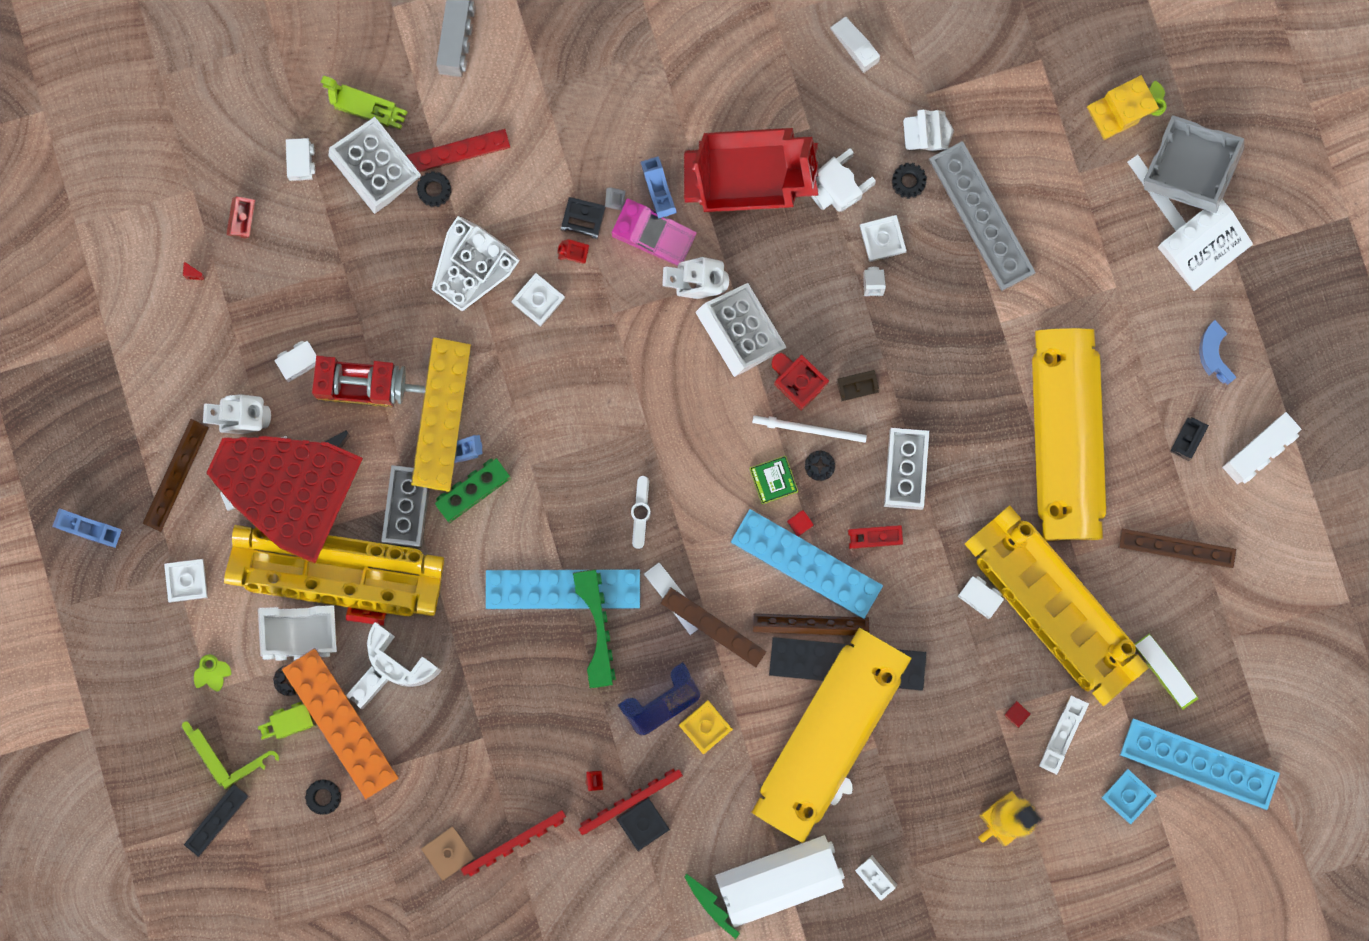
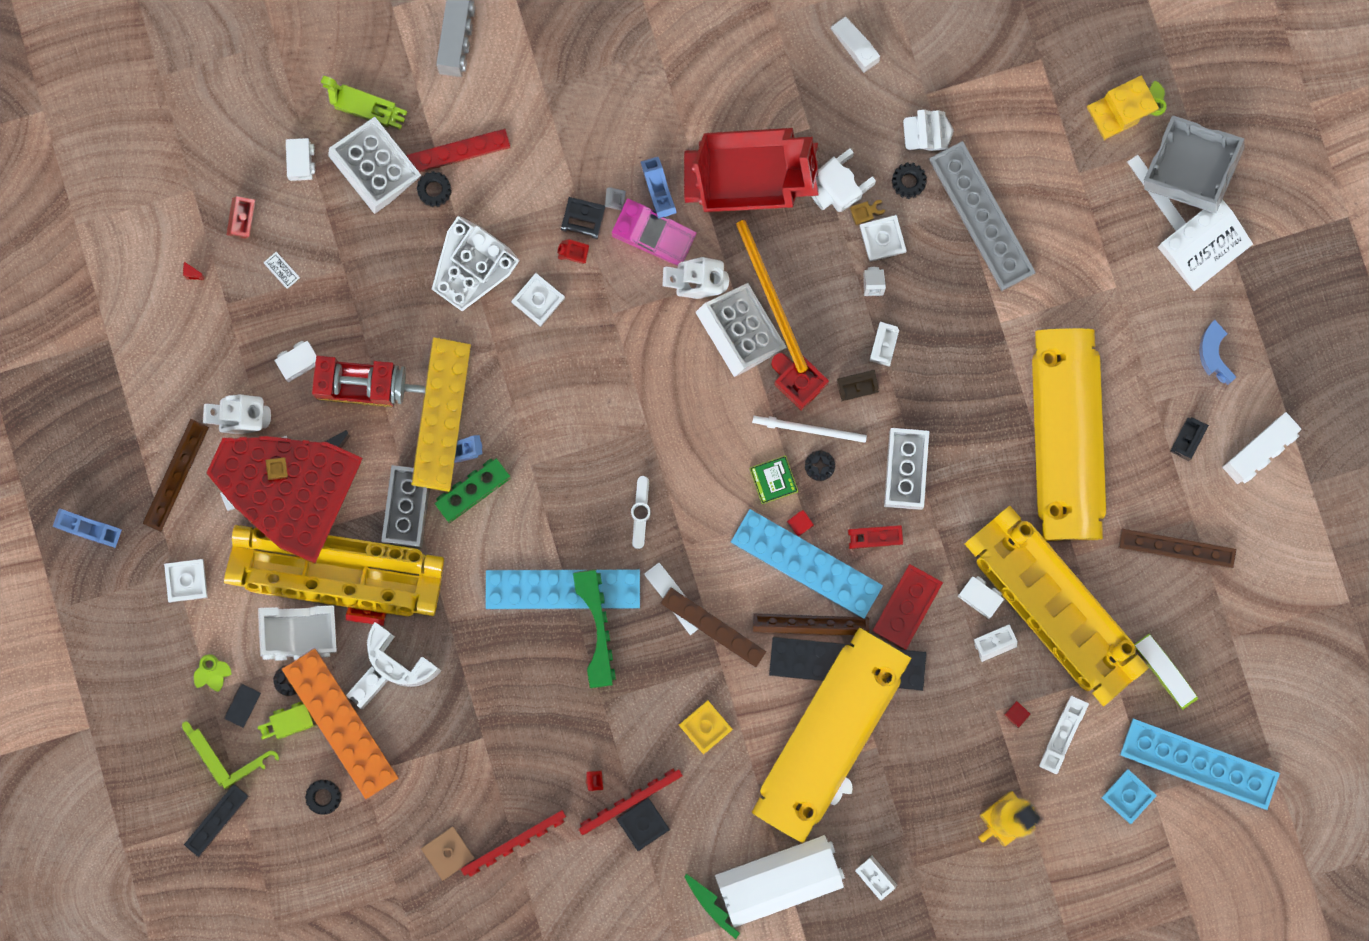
clear blue windscreen [618,662,700,735] -> none
none -> black hinge [224,683,261,728]
none -> white sticker [264,252,300,289]
none -> pearl gold plate [266,457,288,480]
none -> light orange axle [736,220,808,373]
none -> pearl gold plate [849,200,885,226]
none -> white hinge [869,322,899,367]
none -> red plate [872,564,943,650]
none -> white hinge [974,624,1017,662]

